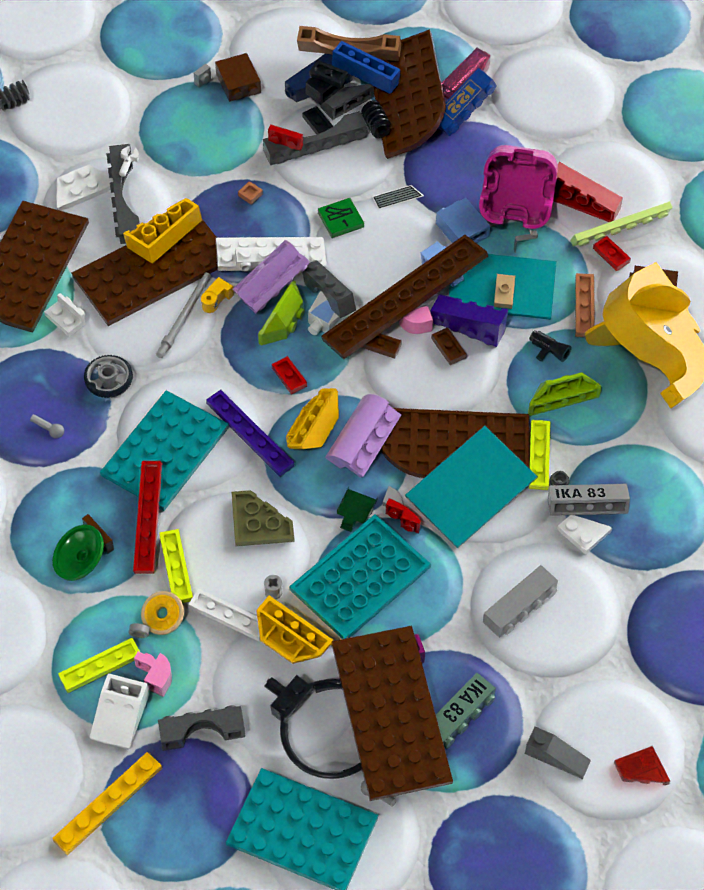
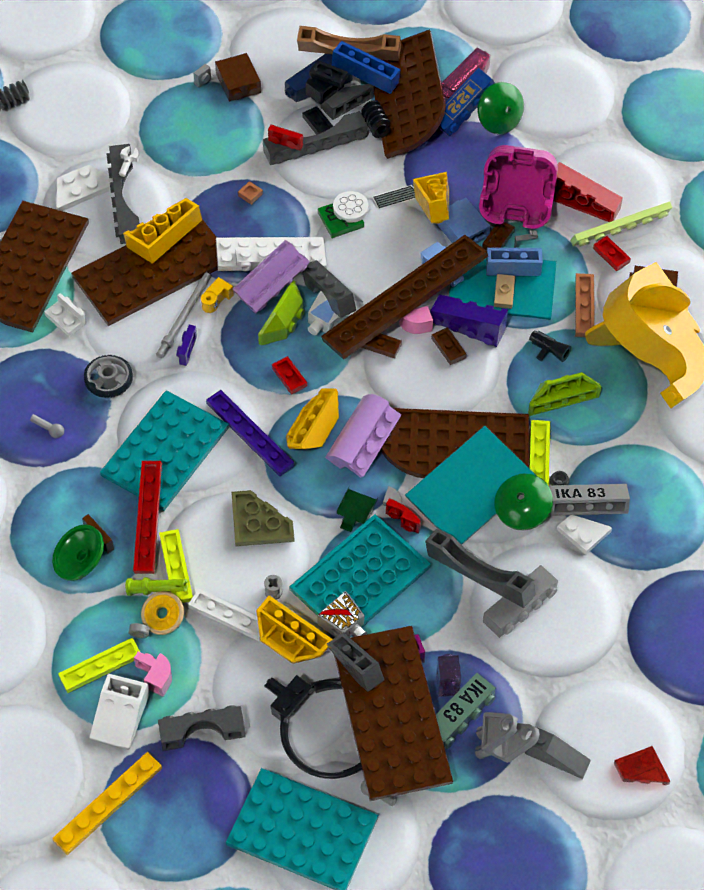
none -> lime pin [125,577,188,596]
none -> dark purple plate [176,324,197,366]
none -> torso [317,591,367,637]
none -> dark grey slope [327,632,384,692]
none -> white tile [333,191,369,223]
none -> yellow wedge [413,172,449,224]
none -> dark grey arch [425,528,536,608]
none -> clear purple brick [436,654,461,697]
none -> light grey piece [475,712,540,763]
none -> green dish [478,82,524,134]
none -> reddish brown plate [482,222,515,250]
none -> medium blue brick [486,248,543,276]
none -> green dish [494,474,553,530]

